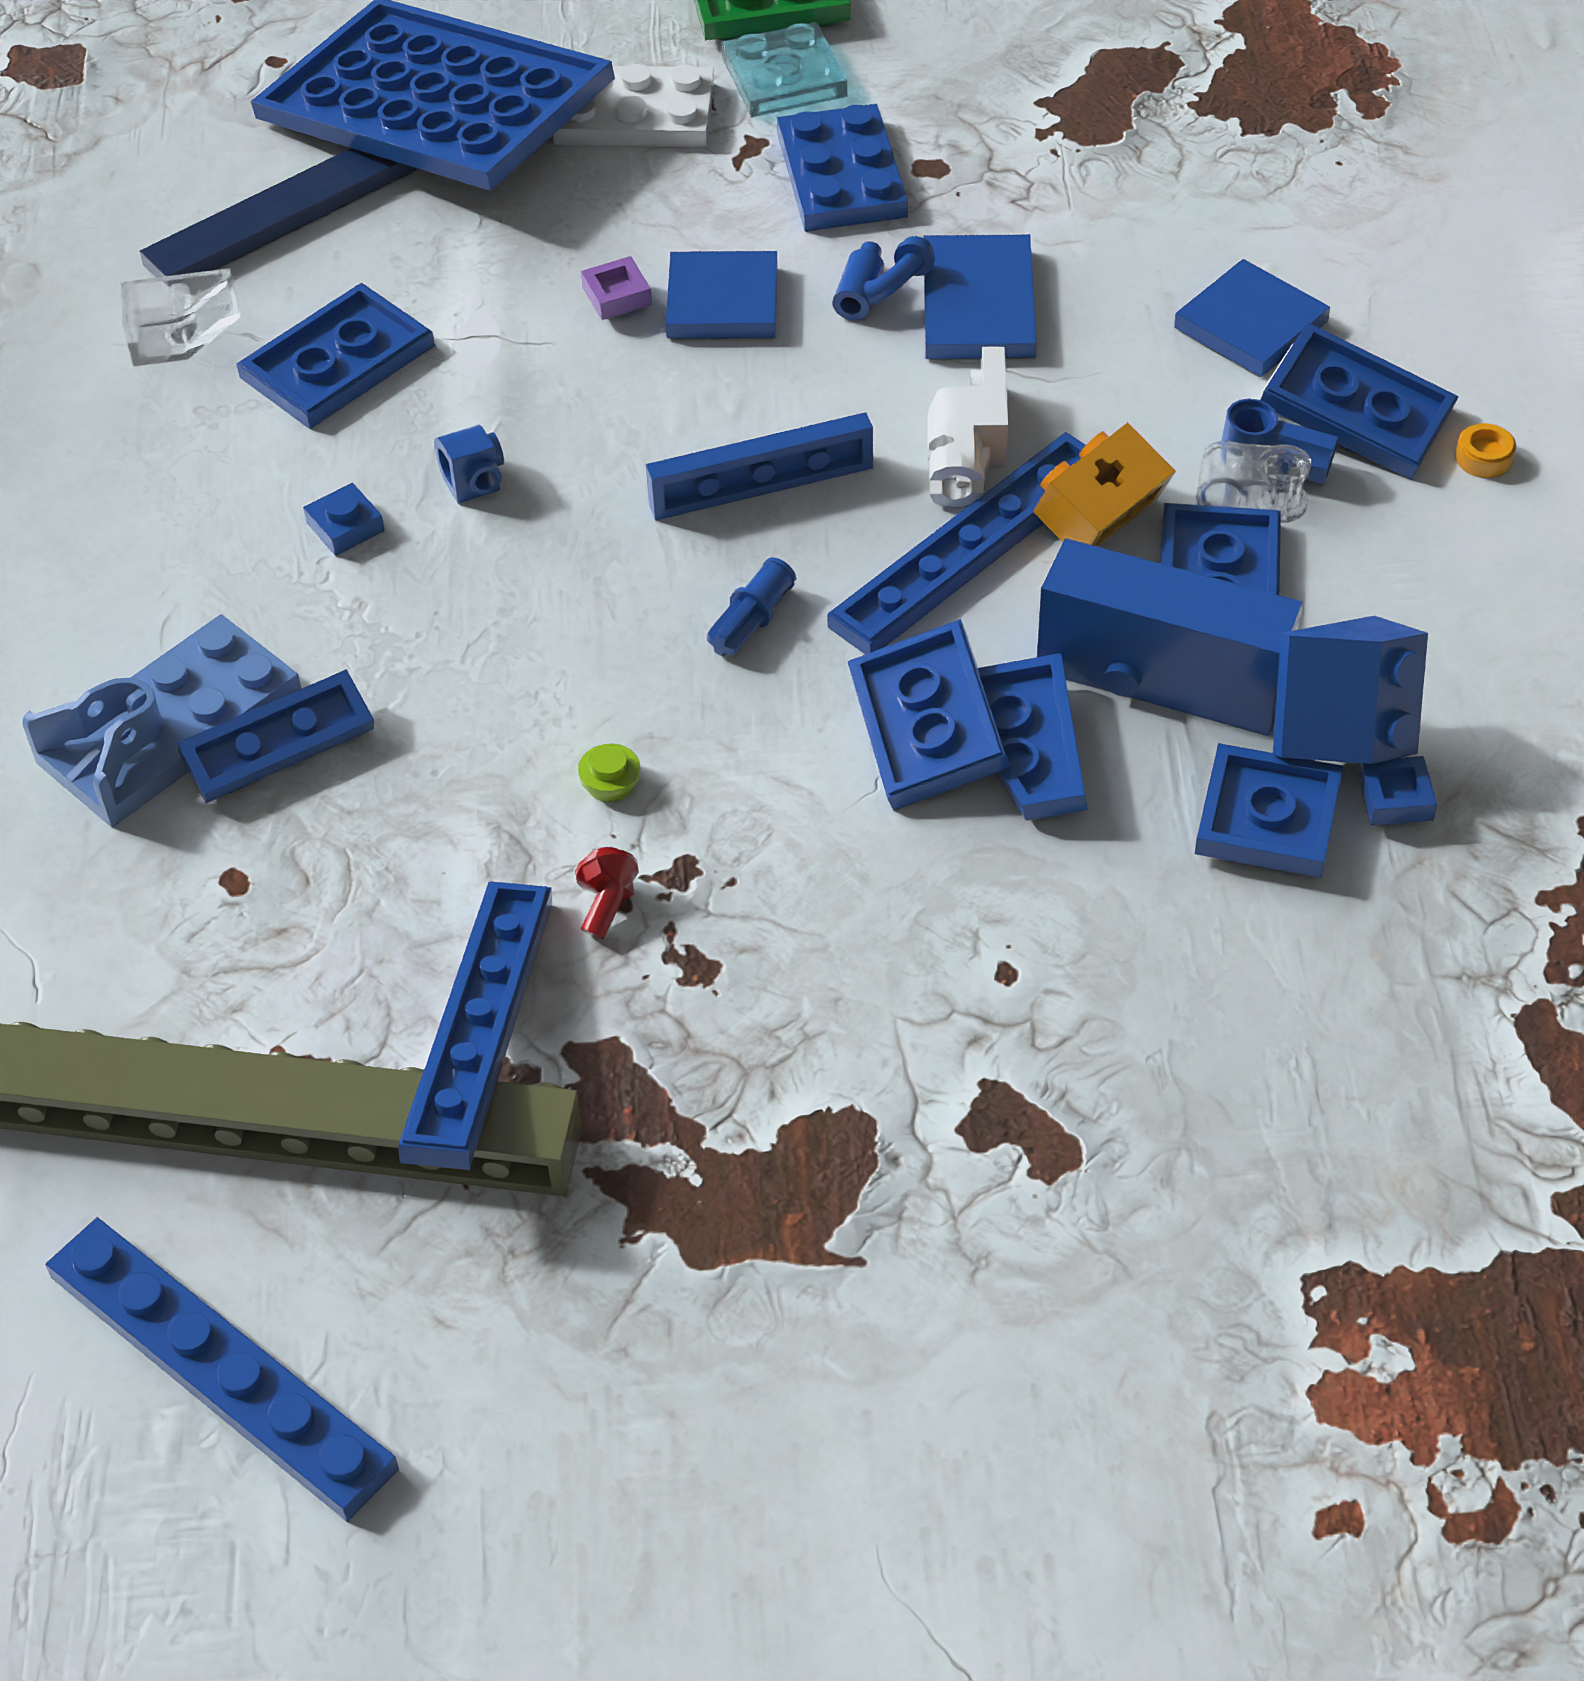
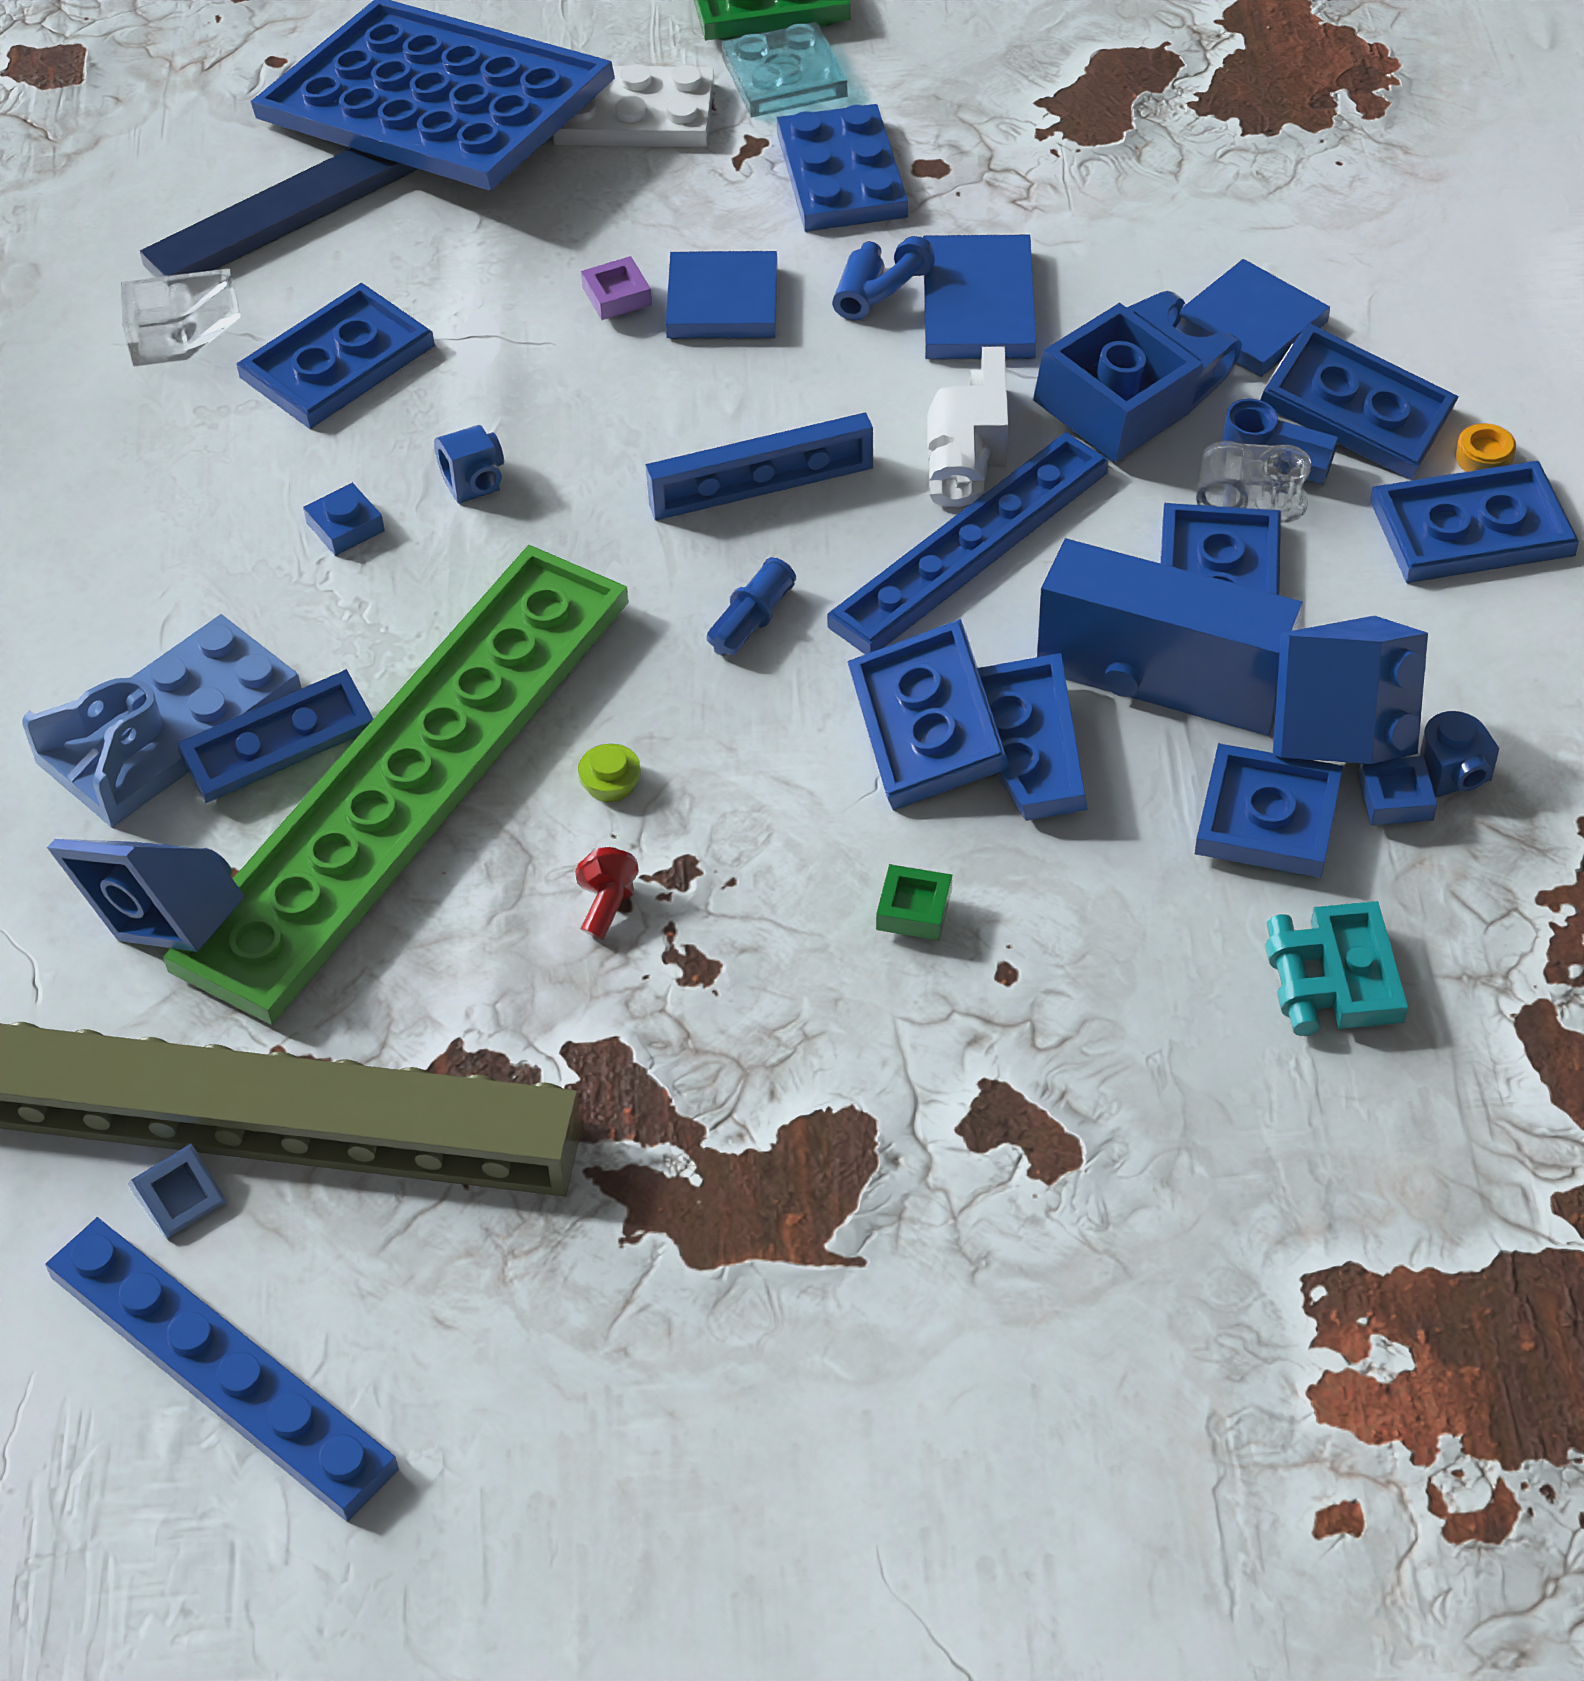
blue tile [398,881,552,1170] -> none
light orange brick [1033,422,1176,547] -> none
none -> blue slope [47,839,245,952]
none -> medium blue slope [128,1143,227,1239]
none -> bright green plate [163,544,629,1025]
none -> green plate [876,864,953,941]
none -> blue brick [1033,290,1242,462]
none -> teal plate [1265,901,1408,1036]
none -> blue tile [1370,461,1579,583]
none -> blue plate [1419,711,1500,798]

